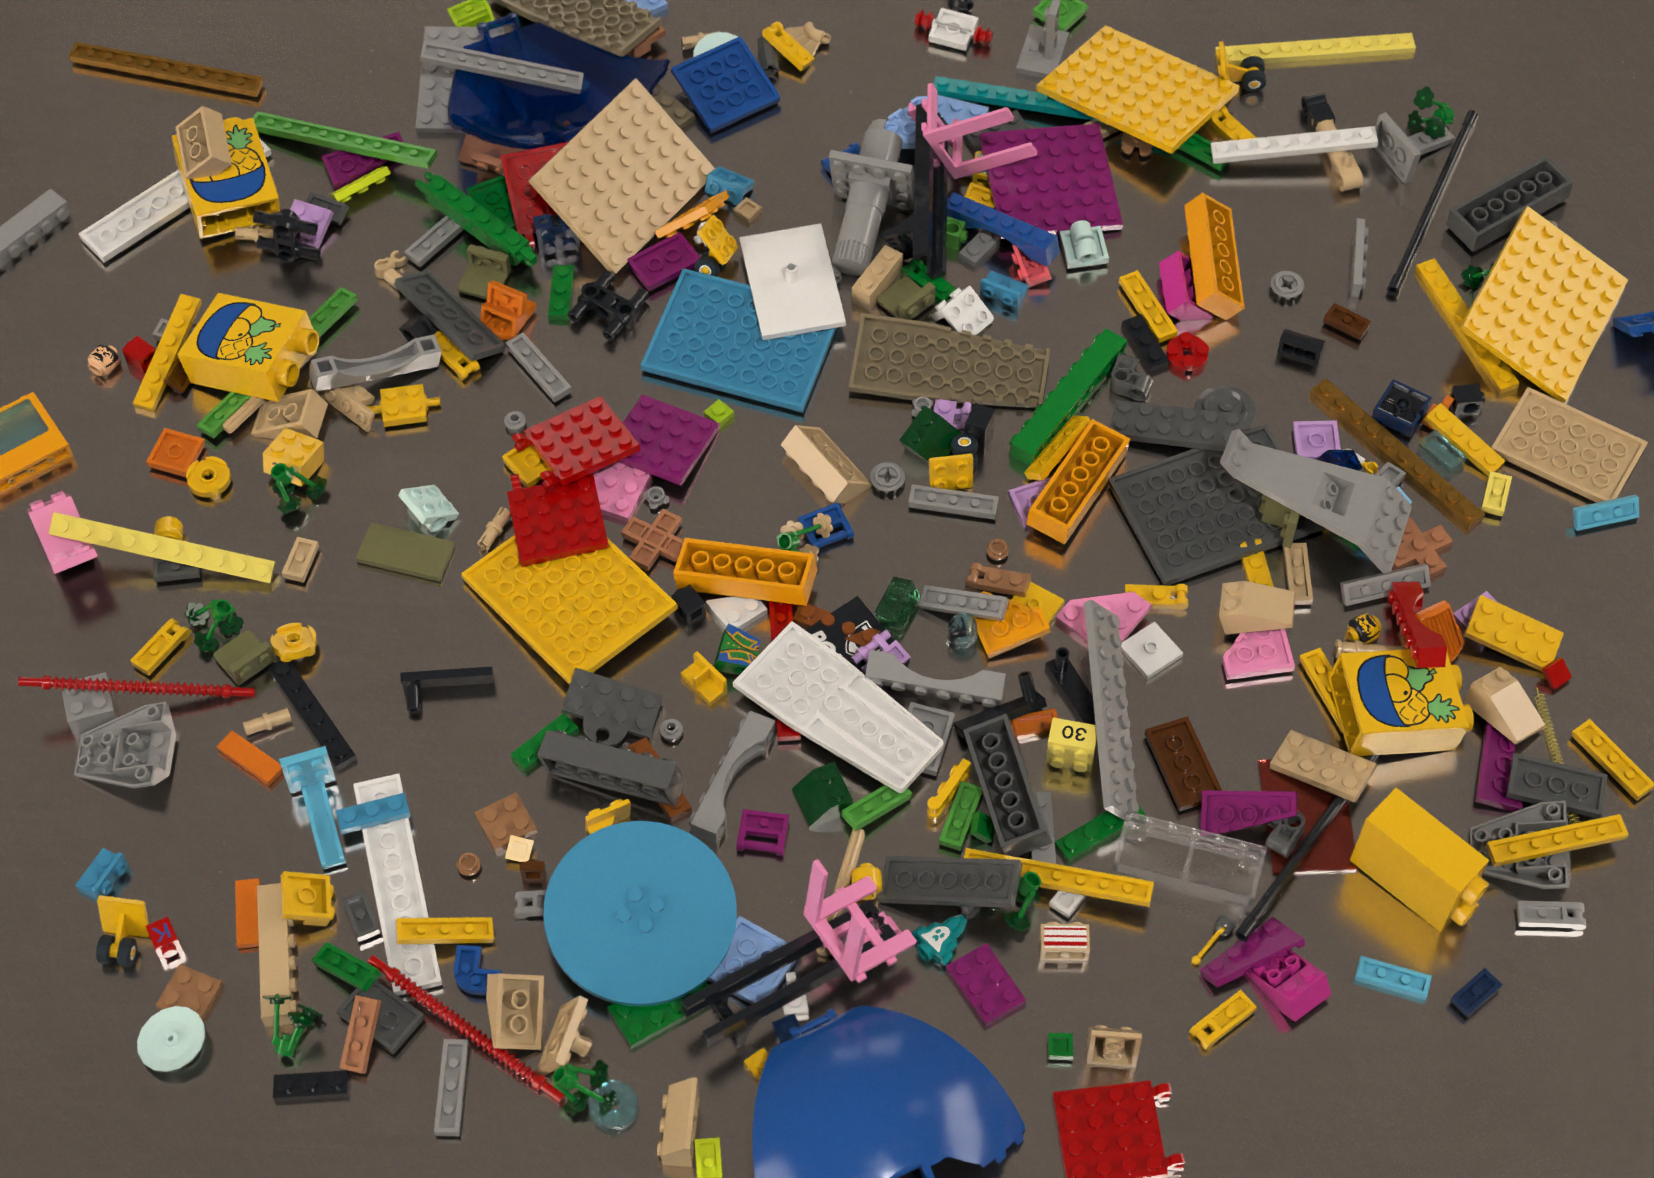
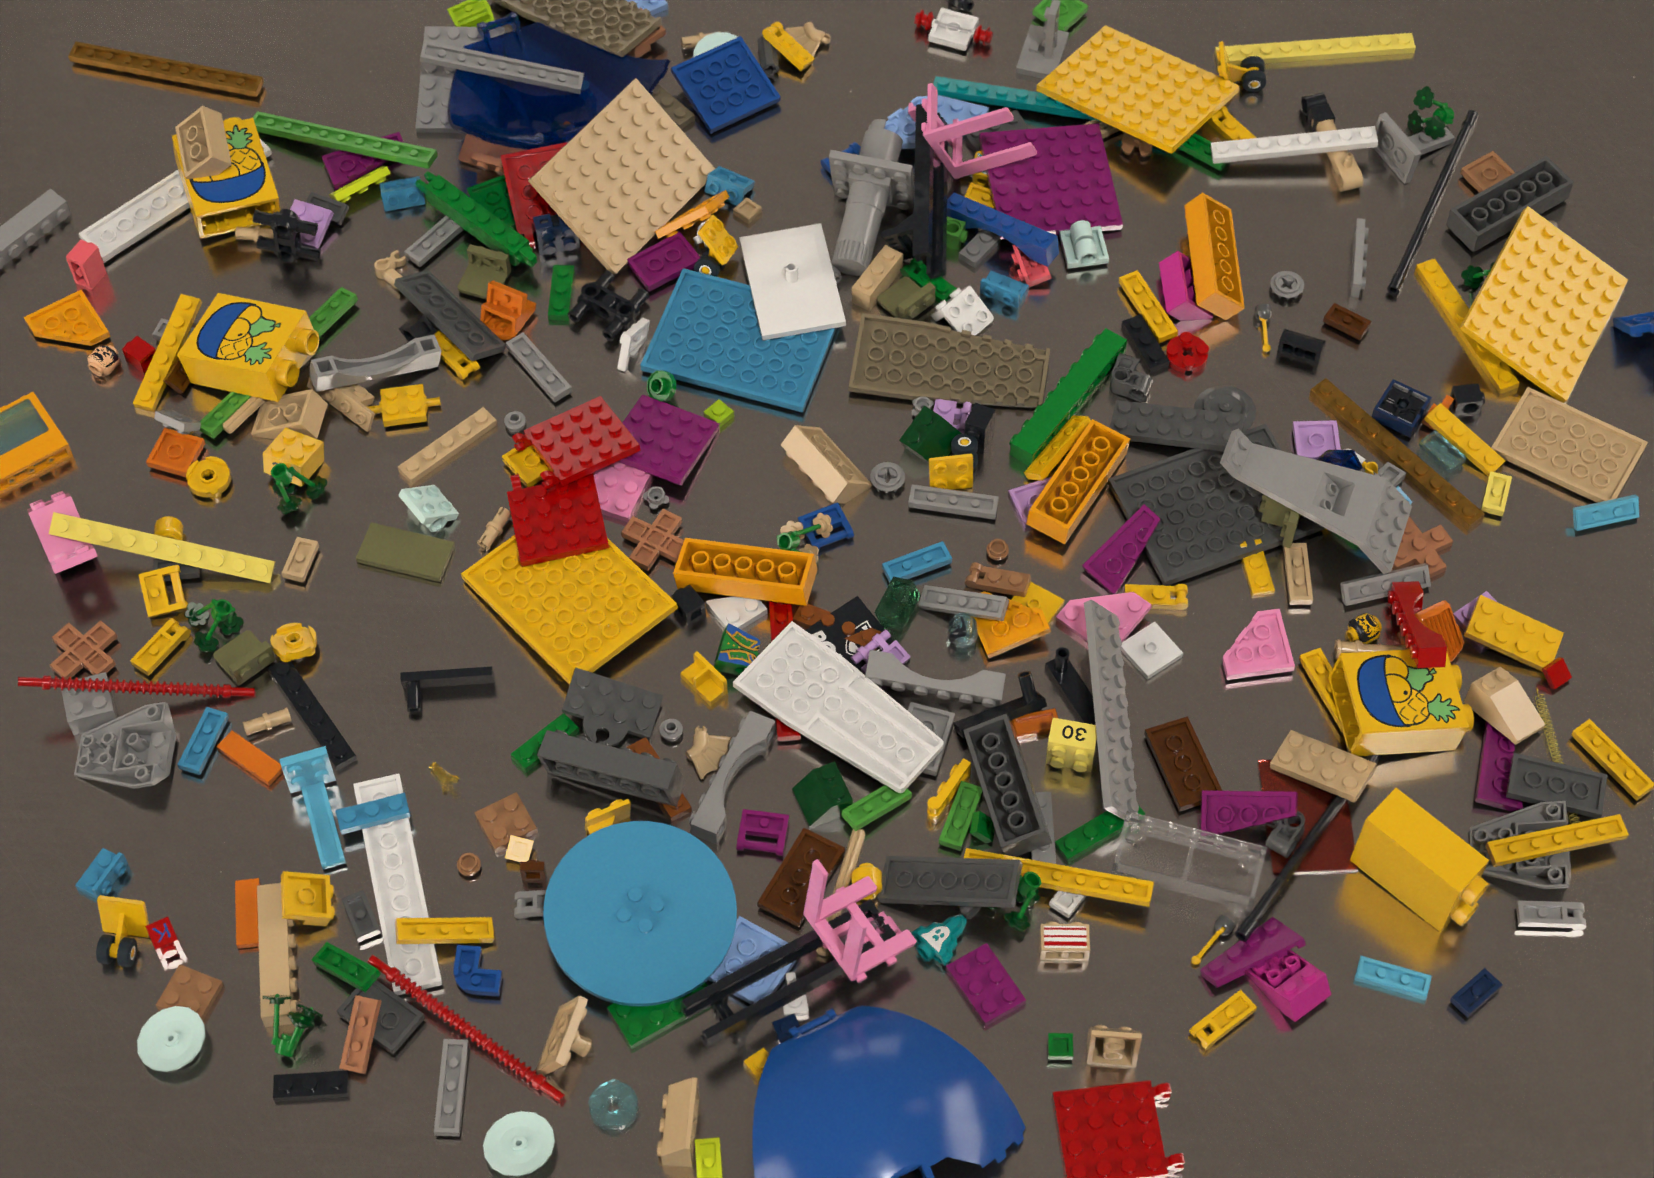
tan slope [486,974,544,1050] -> none
plant [552,1060,617,1116] -> none
tan slope [1219,581,1295,635] -> none
none -> light orange plate [24,290,111,346]
none -> nougat plate [50,620,118,679]
none -> coral brick [66,239,107,291]
none -> yellow plate [138,565,188,618]
none -> light grey plate [154,409,201,434]
none -> dark azure plate [177,707,229,775]
none -> dark azure bracket [379,176,425,211]
none -> tan plate [398,407,497,485]
none -> clear yellow bar [429,762,459,792]
none -> light aqua piece [483,1111,555,1177]
none -> white wing [617,318,650,372]
none -> green plate [647,370,676,402]
none -> tan arm [685,726,732,780]
none -> reddish brown plate [757,828,845,927]
none -> dark azure plate [882,541,952,585]
none -> magenta wing [1082,504,1160,595]
none -> hinge [1254,304,1272,352]
none -> medium nougat plate [1460,151,1515,193]

